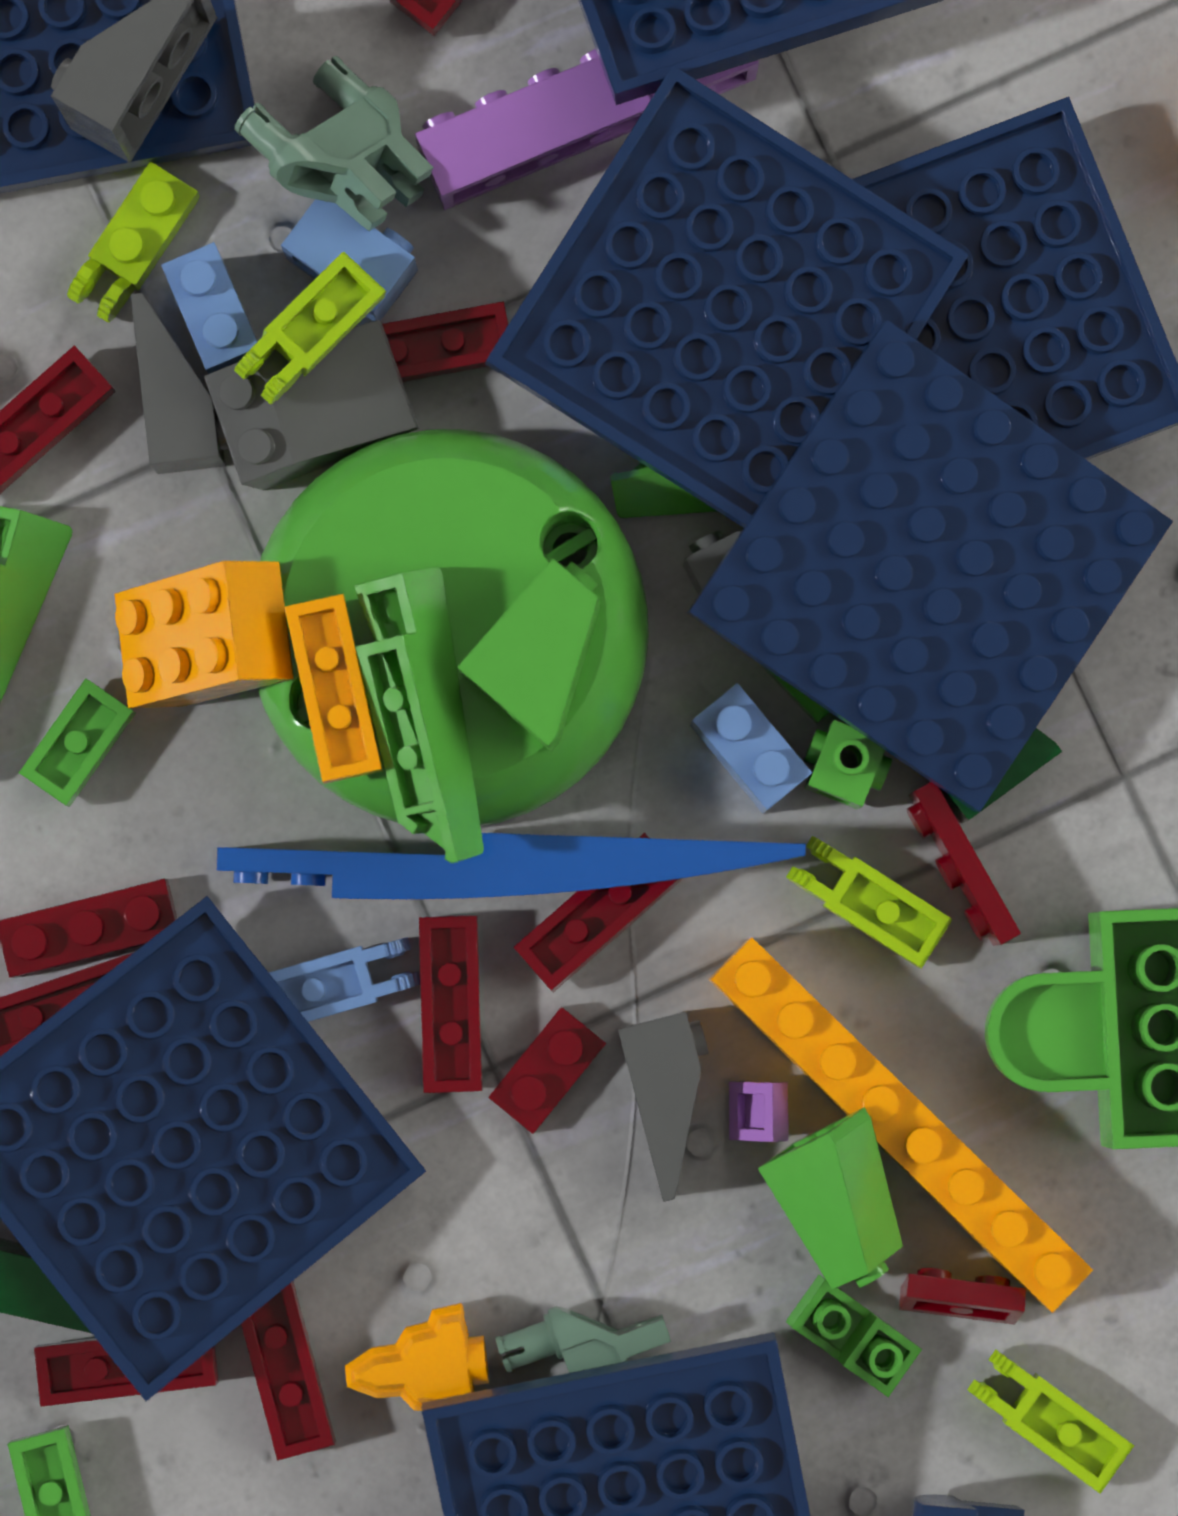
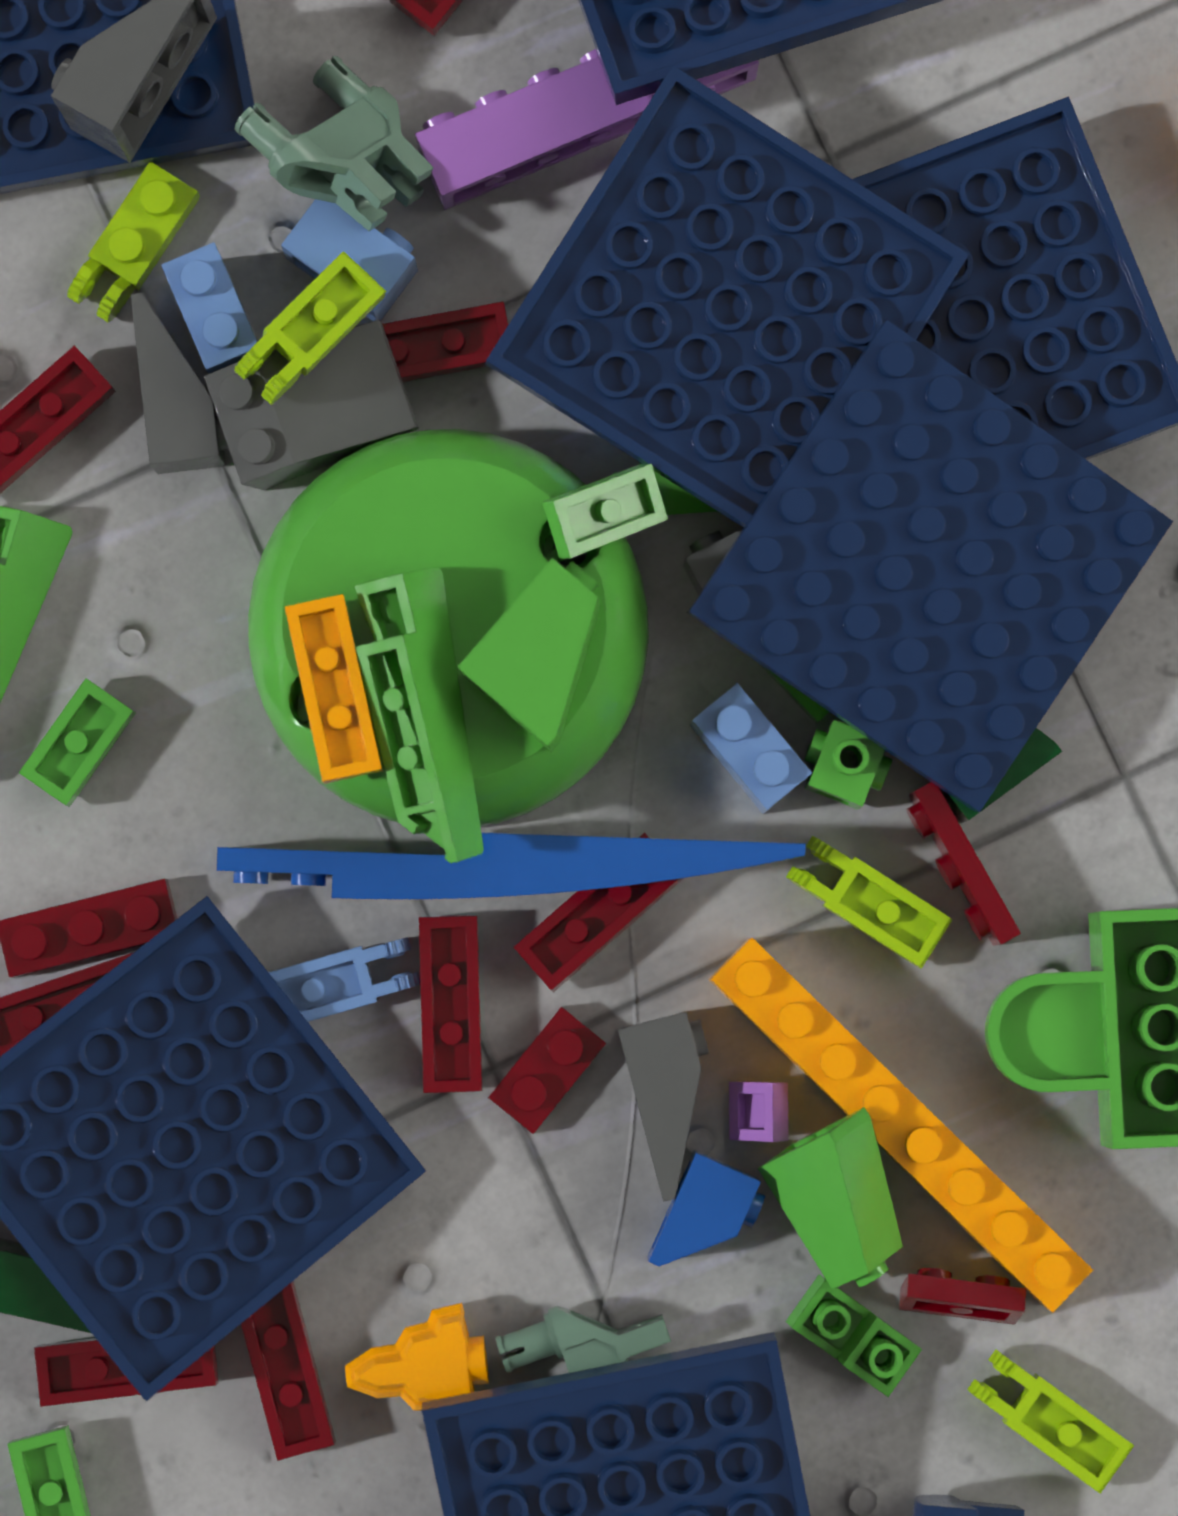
light orange brick [114,561,294,708] -> none
none -> bright green plate [542,463,668,558]
none -> blue slope [647,1150,765,1267]

